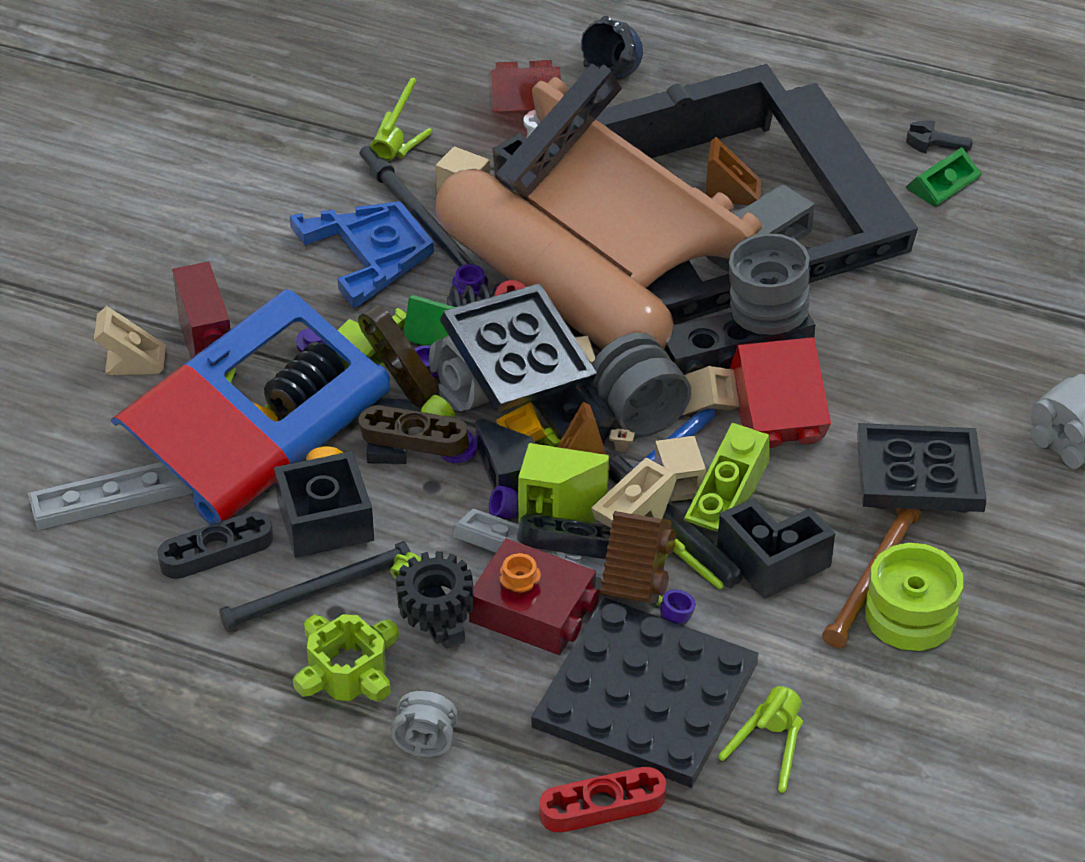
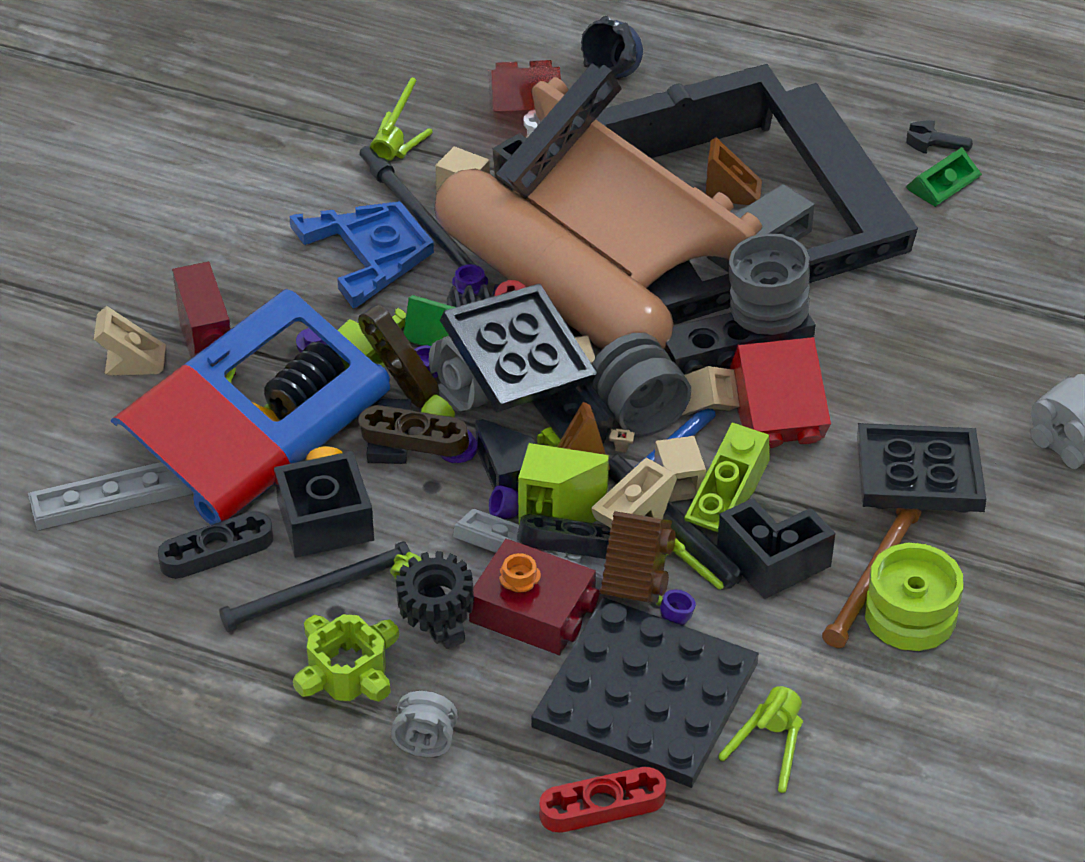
light orange tile [496,402,546,442] -> none

